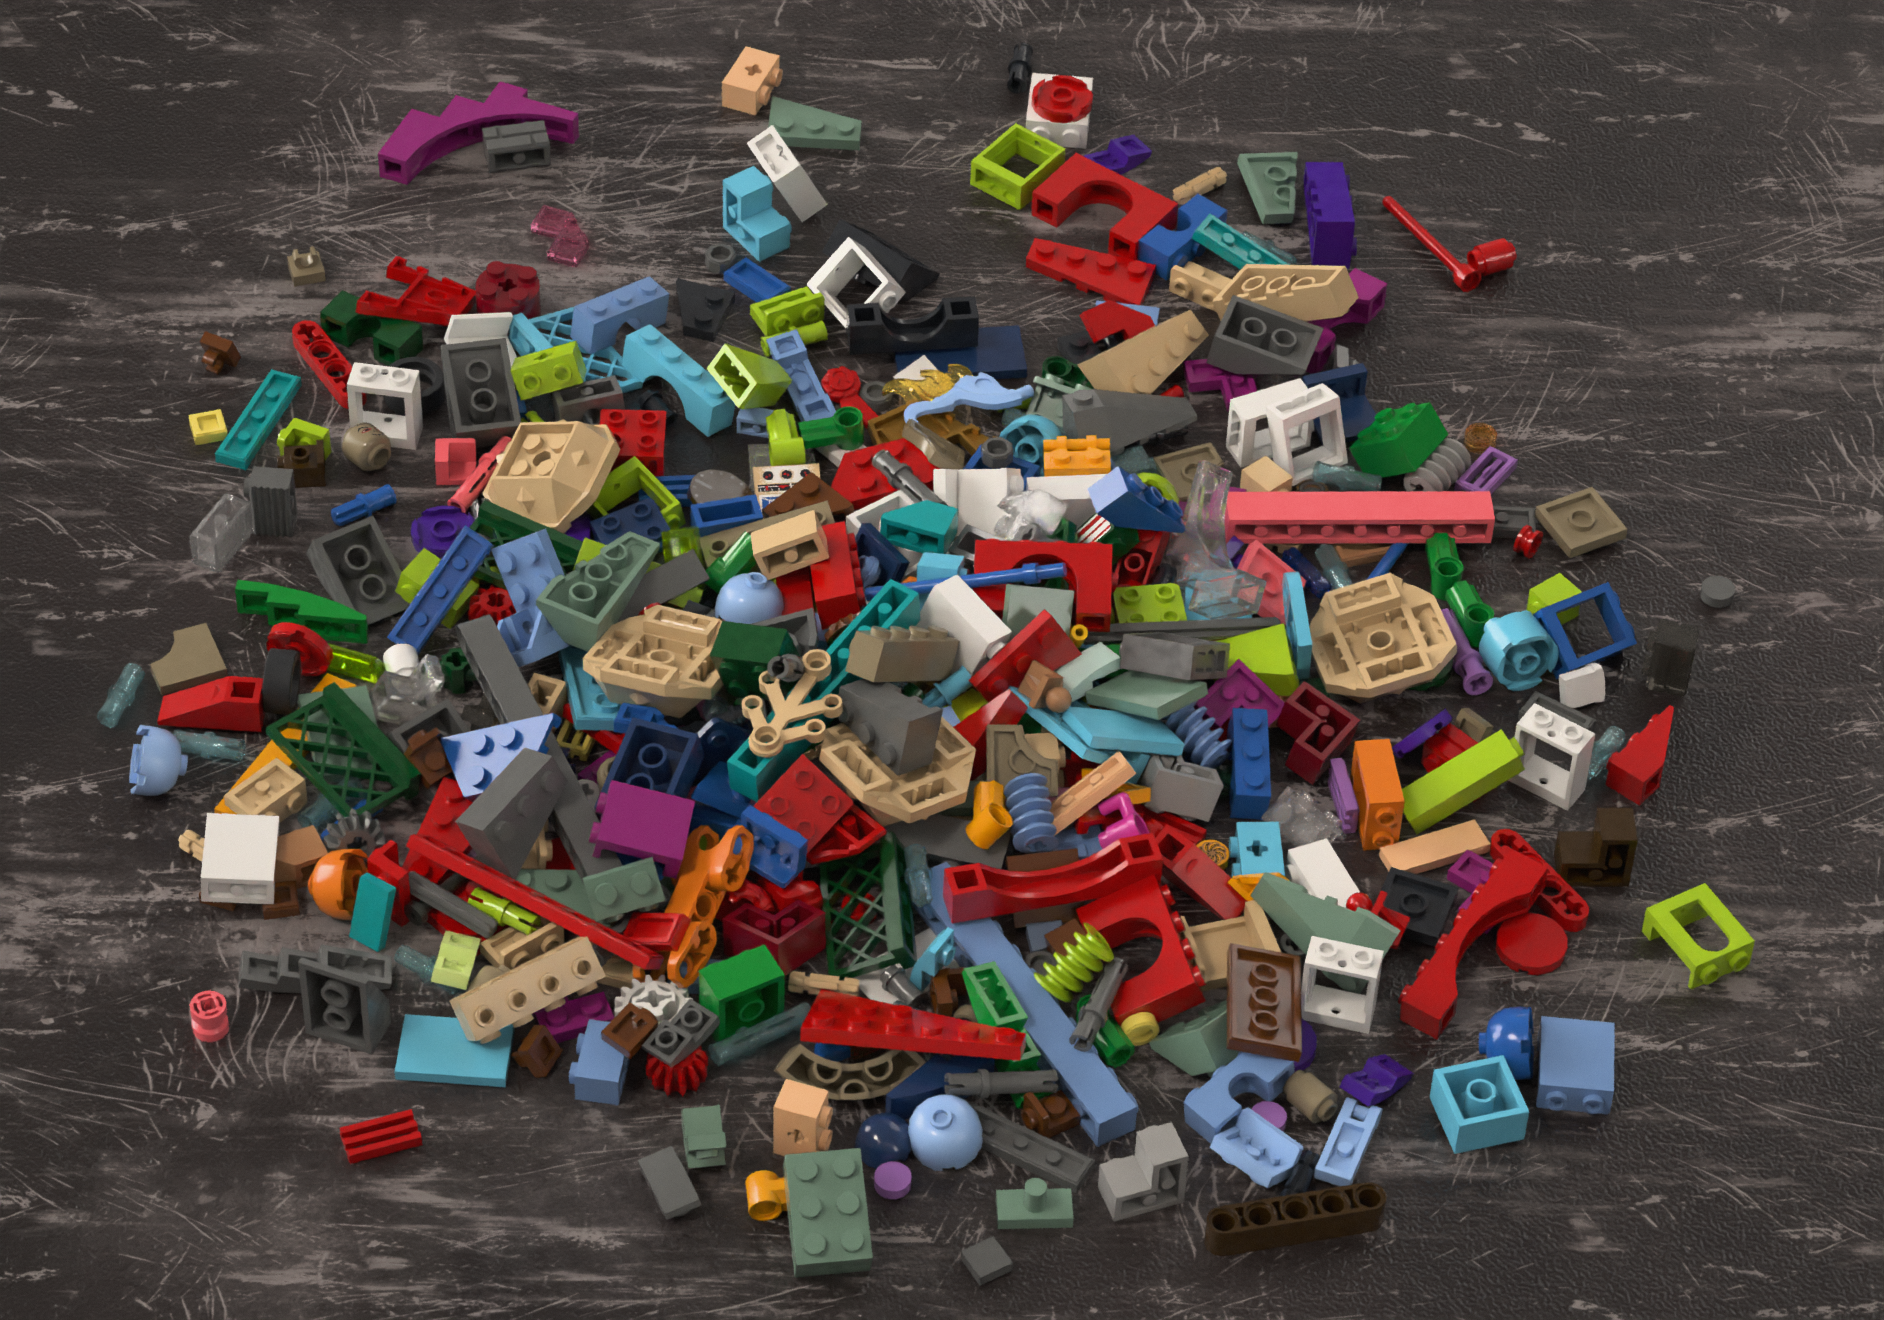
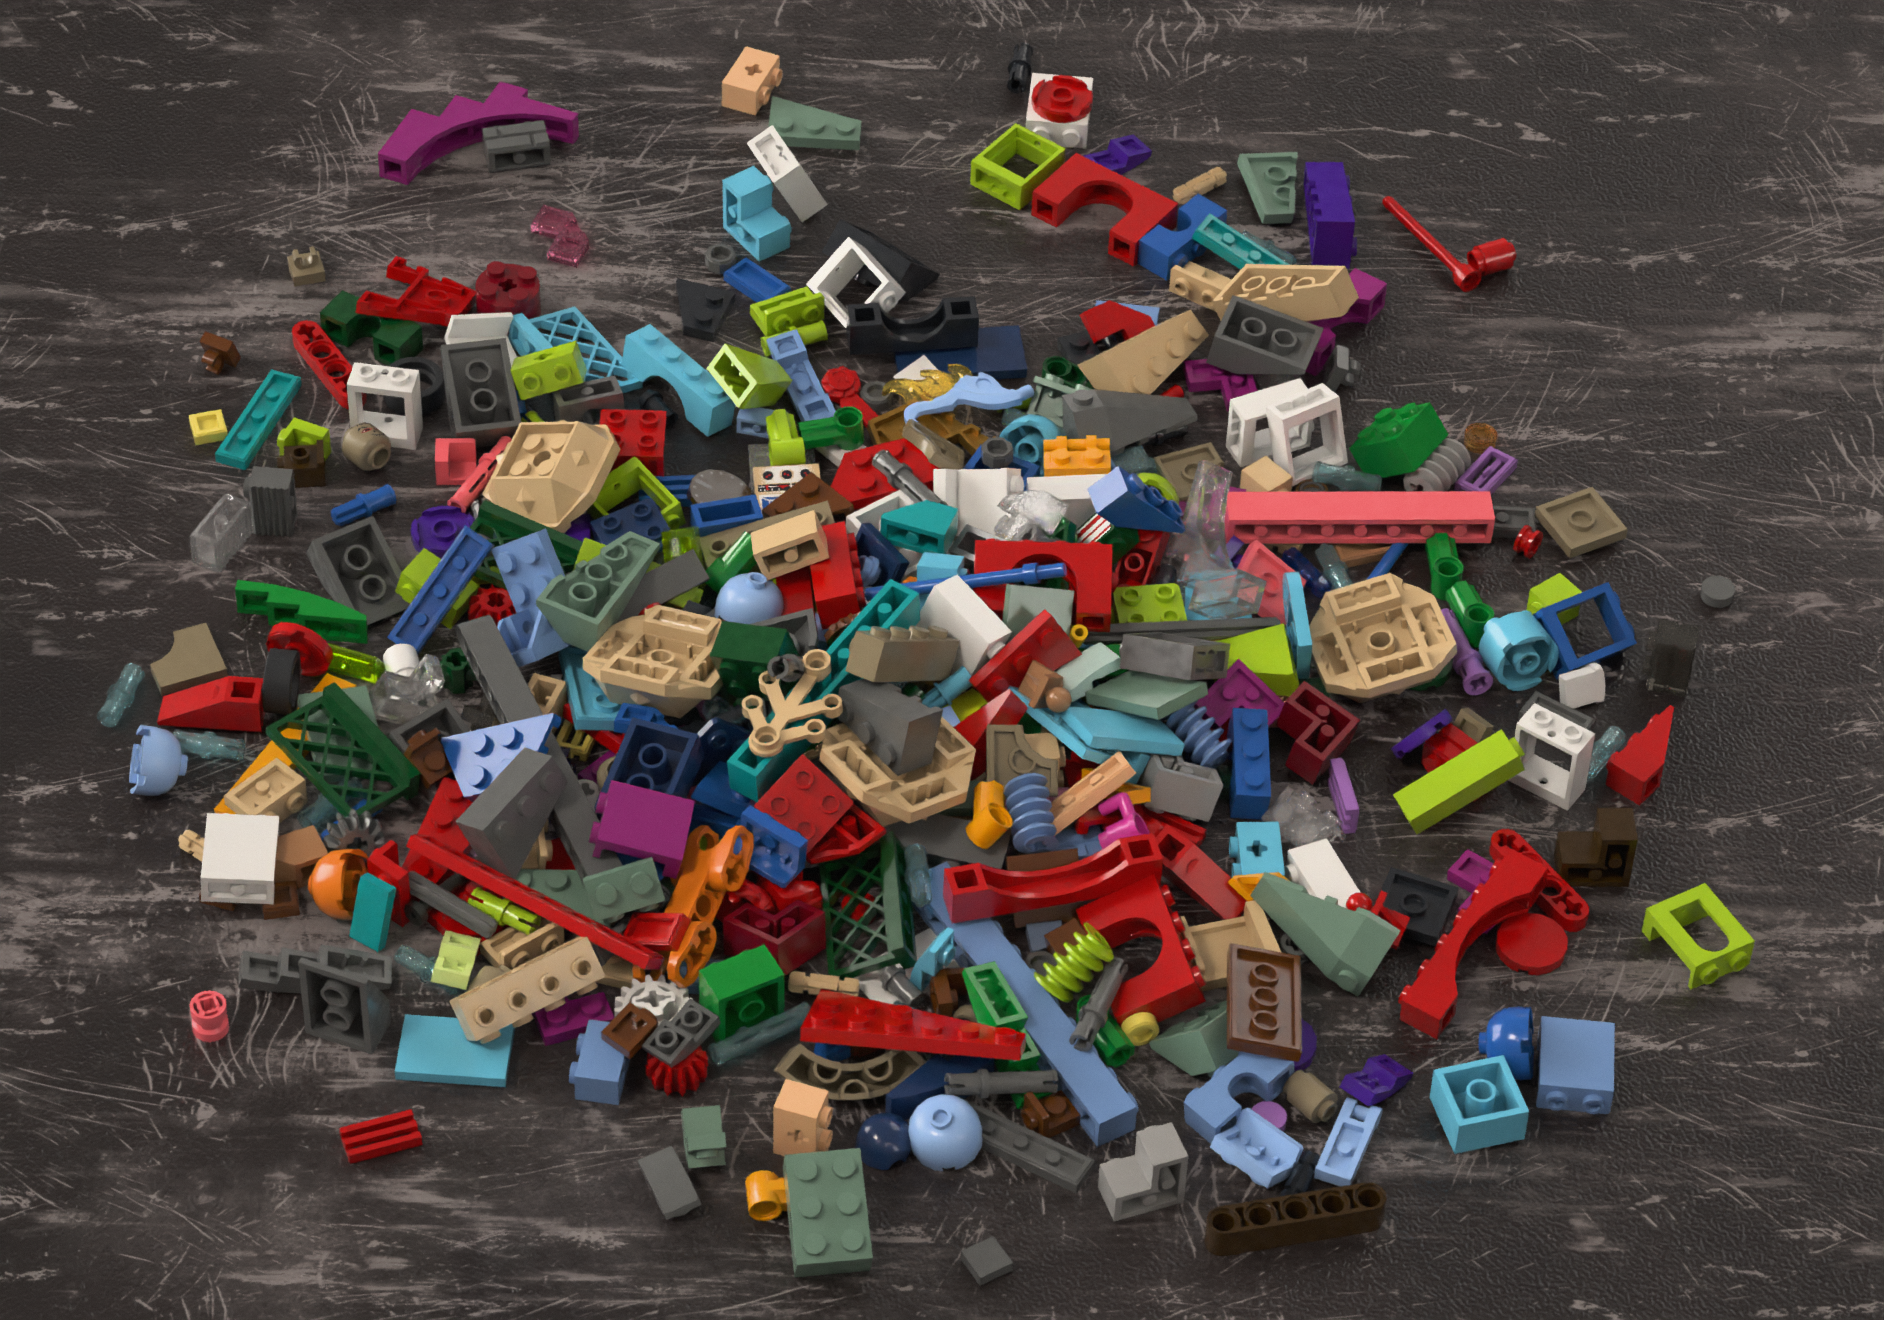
reddish brown tile [512,1025,562,1078] -> none
medium blue arch [570,276,669,354] -> none
medium lavender tile [874,1161,912,1199] -> none
sand green tile [996,1178,1074,1229] -> none
red wing [1026,238,1156,306] -> none
tile [1196,840,1229,871] -> none
white window [1301,936,1384,1034] -> none
dark blue bracket [1302,363,1376,445] -> none
orange window [1350,739,1405,851] -> none
light nougat tile [1379,819,1490,874] -> none

